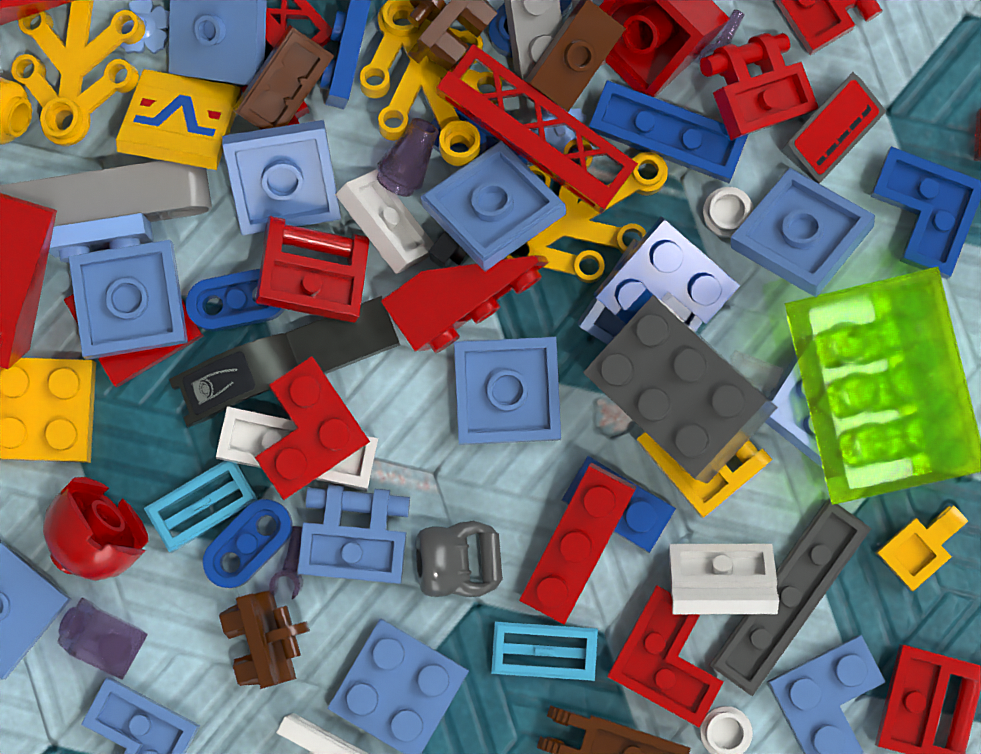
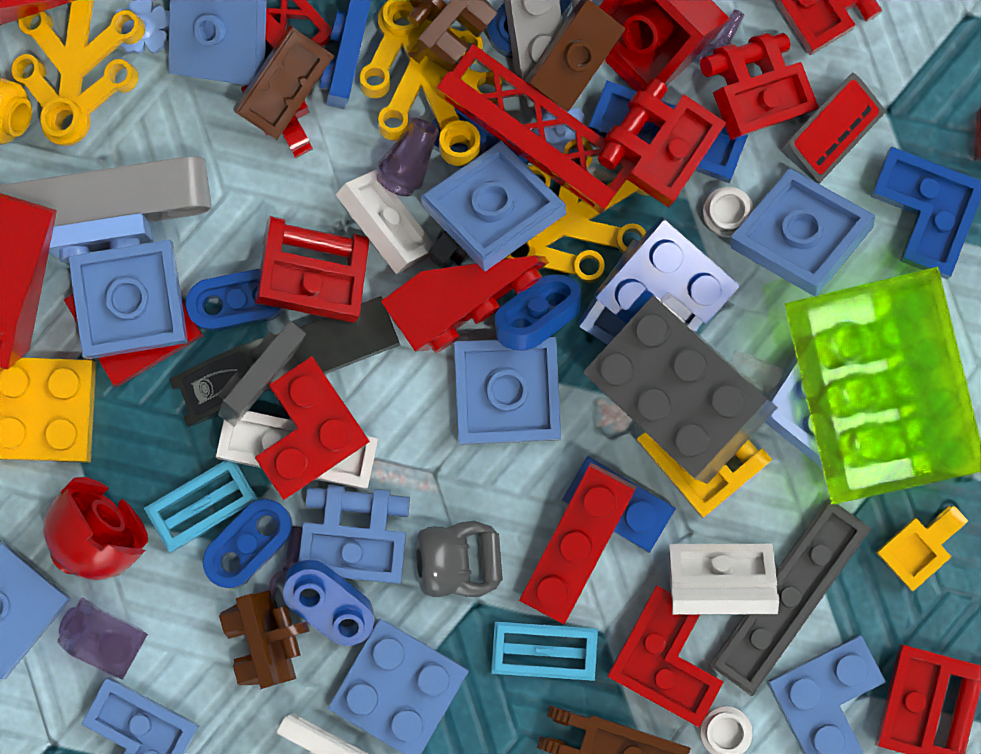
yellow tile [116,69,241,170] -> none
medium blue plate [222,120,341,235] -> none
none -> dark grey plate [218,321,307,427]
none -> plate [283,560,374,646]
none -> blue plate [495,275,581,351]
none -> red plate [597,78,726,208]

